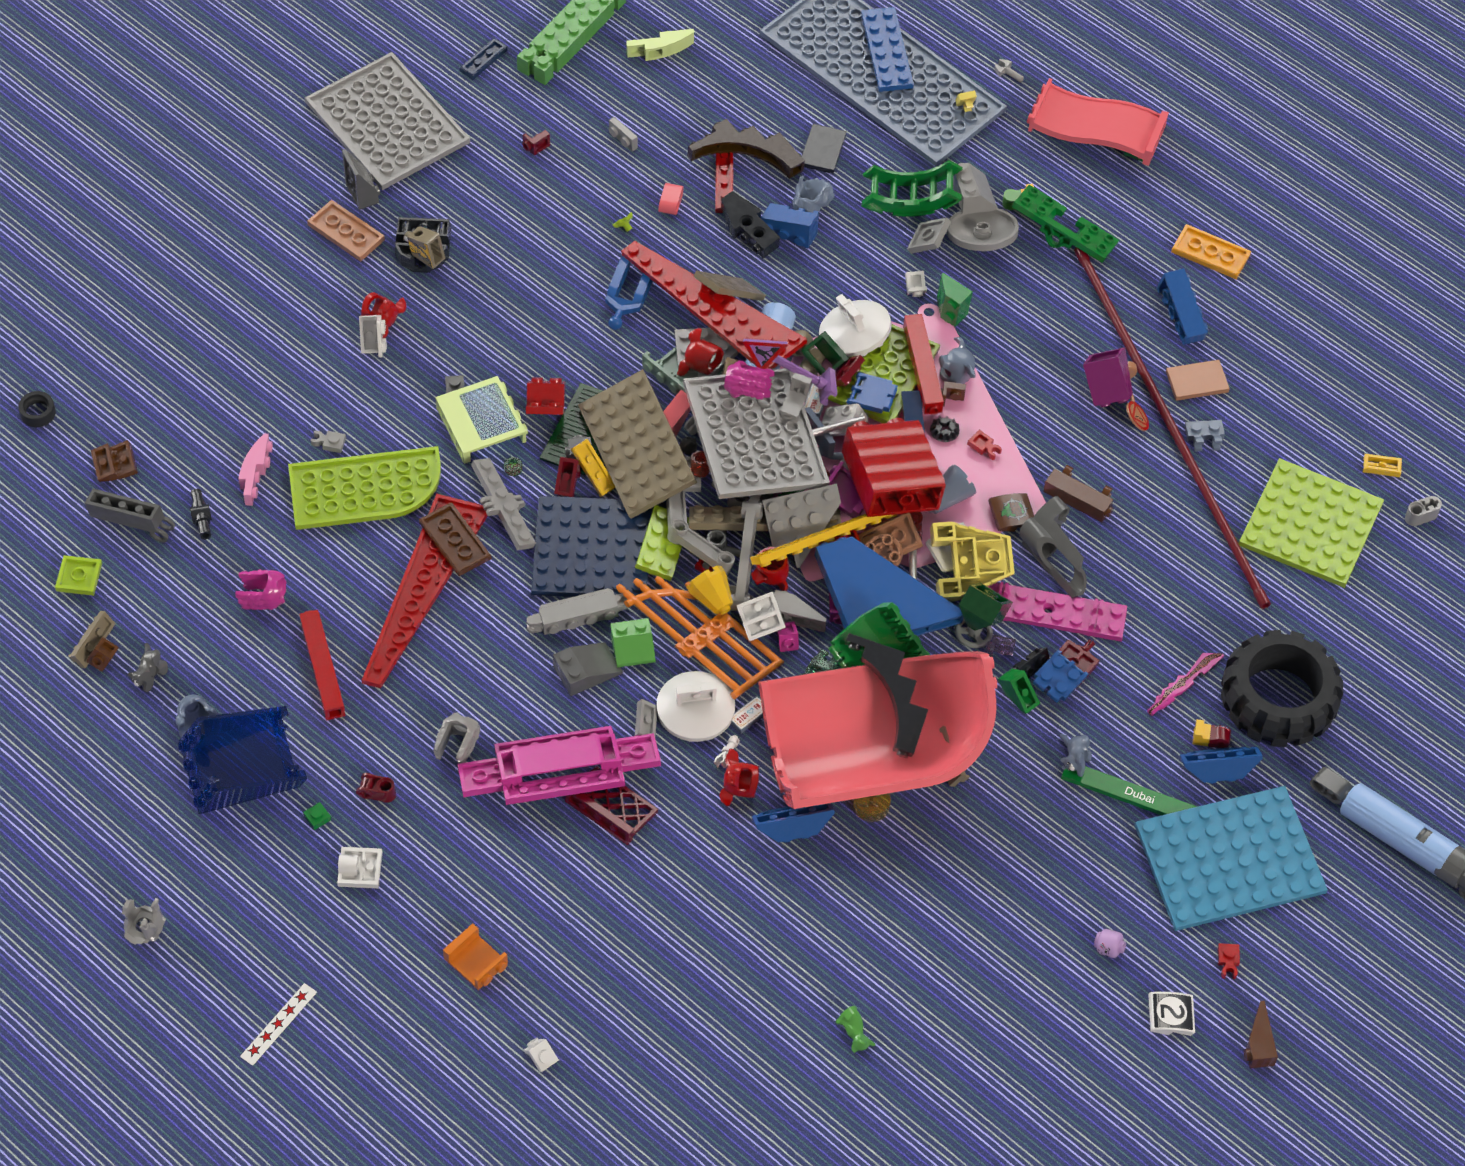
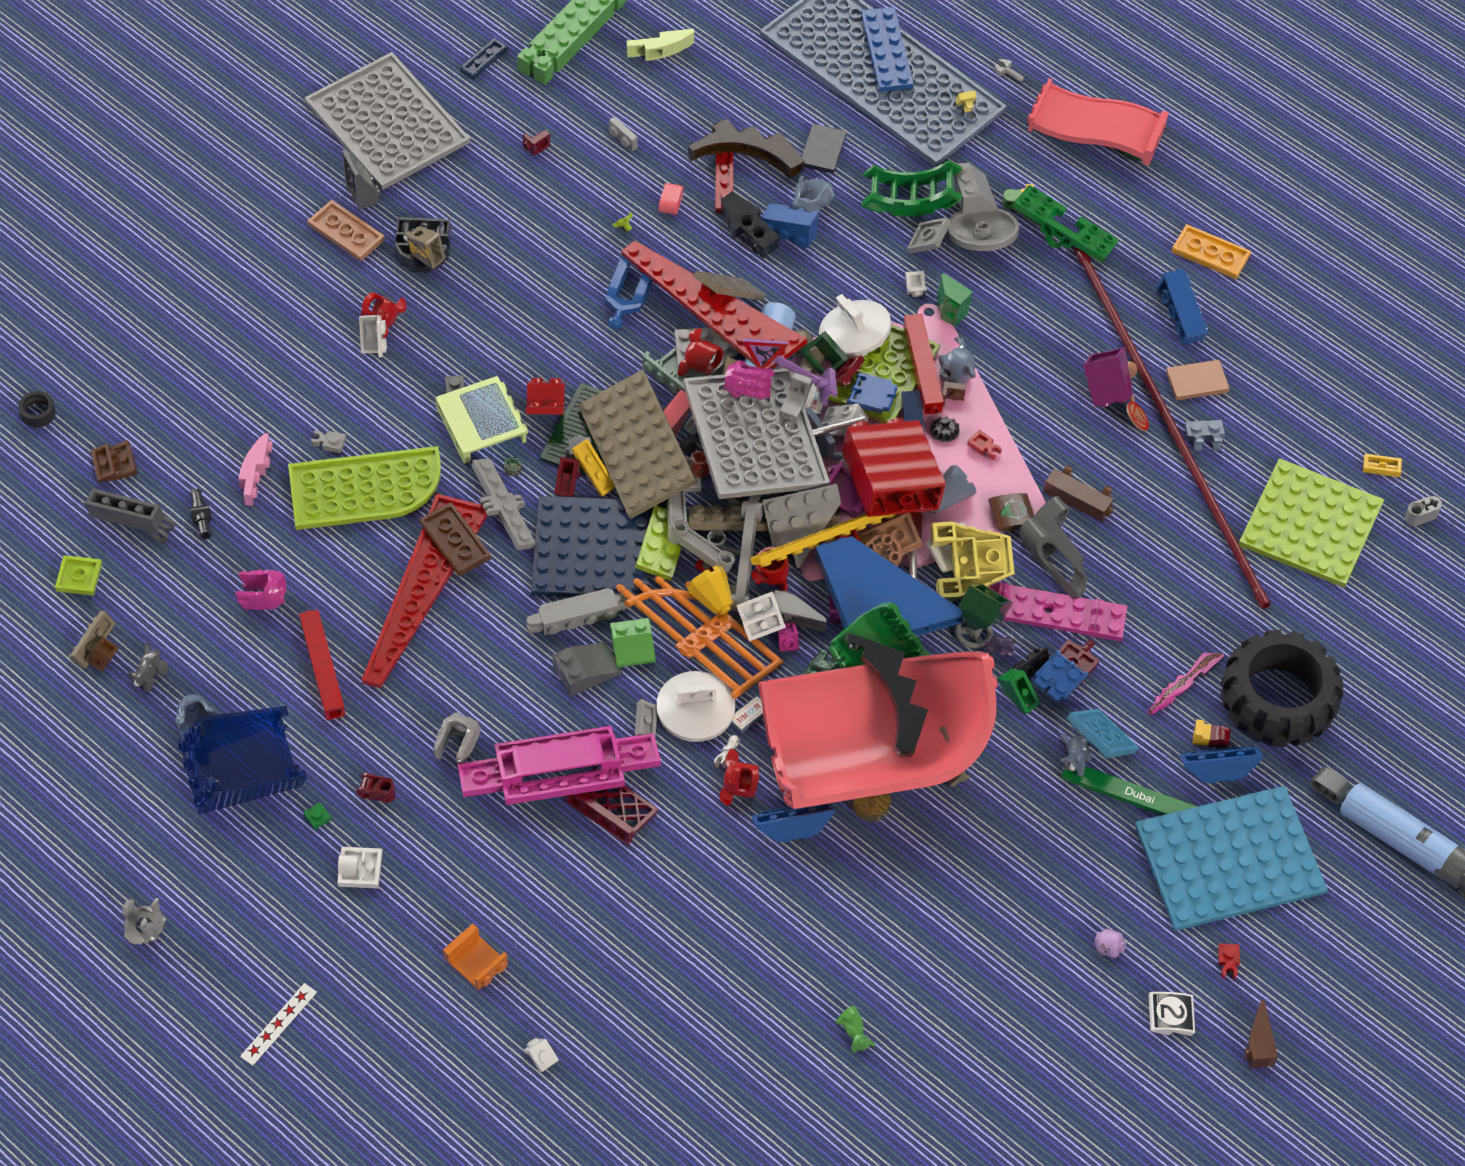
none -> dark azure plate [1066,709,1139,758]

